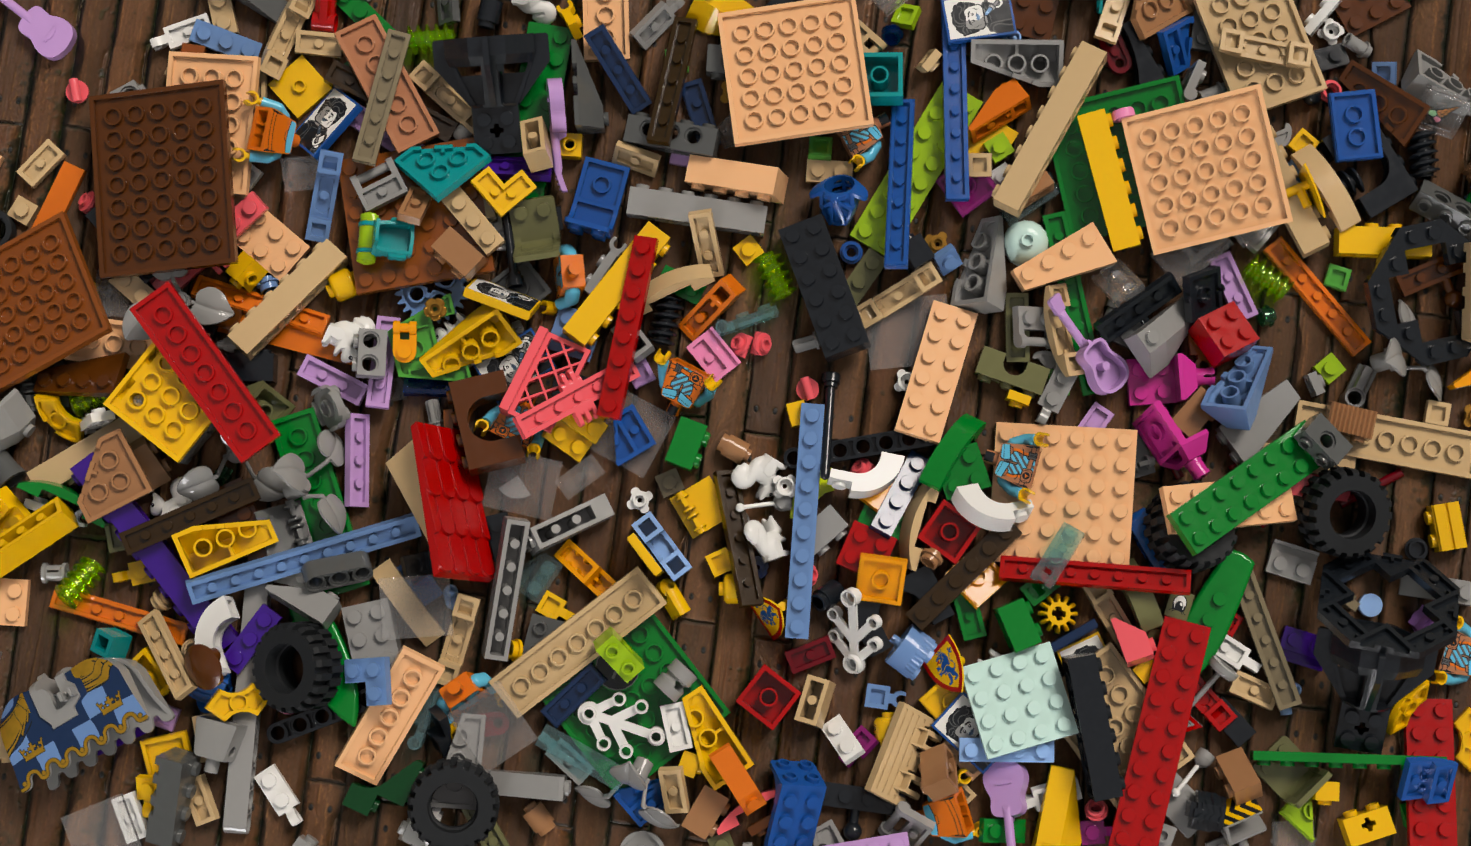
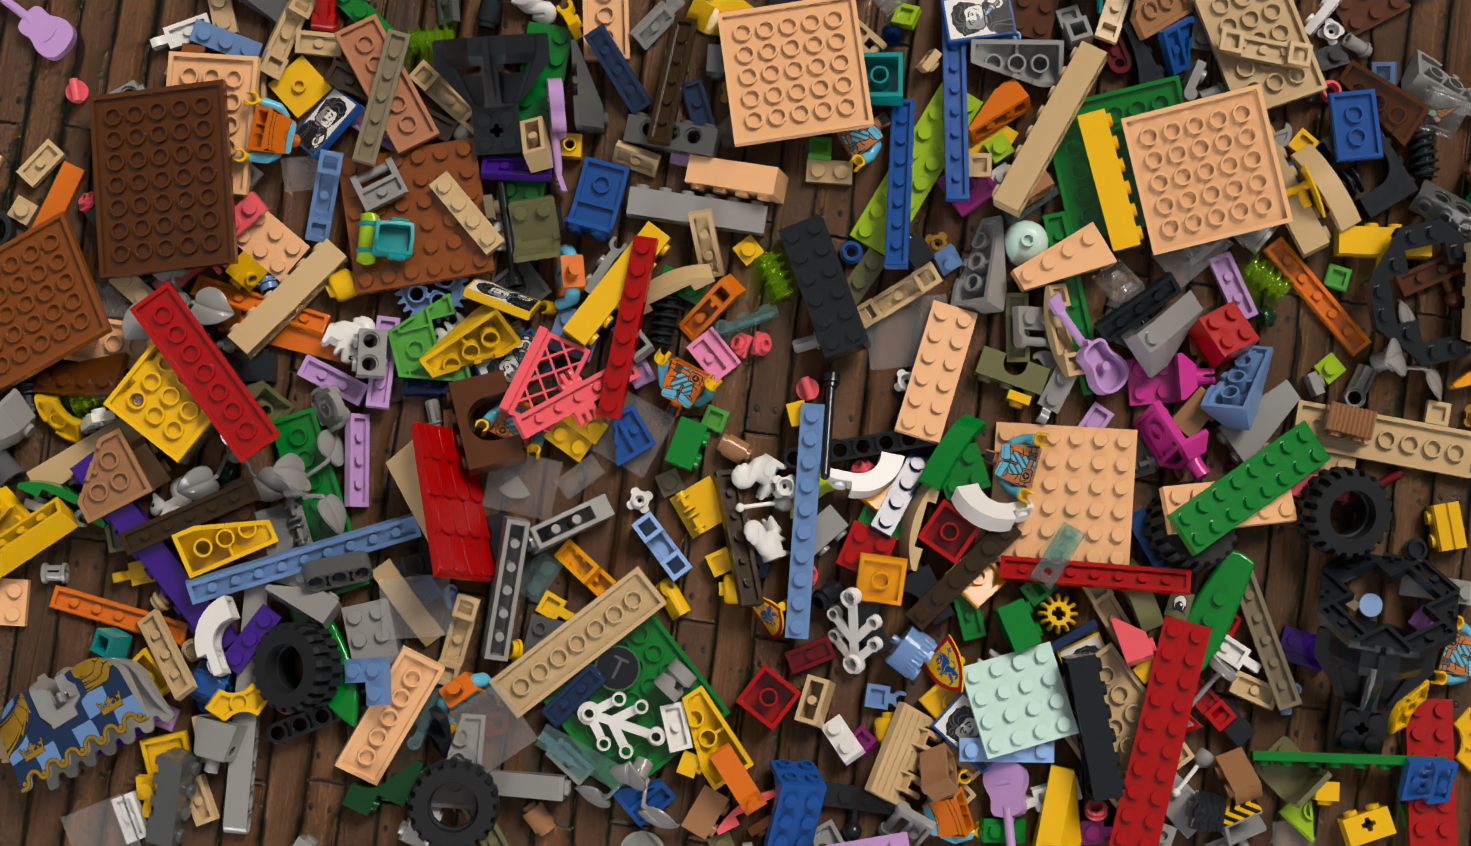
clear neon green piece [55,556,106,609] -> none
reddish brown dish [184,644,224,690] -> none
white plate [254,764,304,826] -> none
light orange plate [393,321,417,363] -> none
teal plate [394,143,492,203] -> none
medium nougat plate [397,186,433,226] -> none
pearl gold plate [423,298,447,321] -> none
medium nougat brick [431,226,487,282] -> none
yellow plate [470,166,537,218] -> none
lime brick [593,626,645,683] -> none
yellow tile [627,533,665,577] -> none
tan plate [658,766,690,814] -> none
blue piece [809,175,868,226] -> none
medium nougat plate [920,548,943,569] -> none
bright pink tile [1111,107,1136,123] -> none
black plate [1182,265,1225,323] -> none
light grey plate [1264,539,1320,585] -> none
dark grey brick [1293,412,1353,470] -> none
none -> bright green tile [701,404,730,435]
none -> light grey brick [1055,4,1094,50]

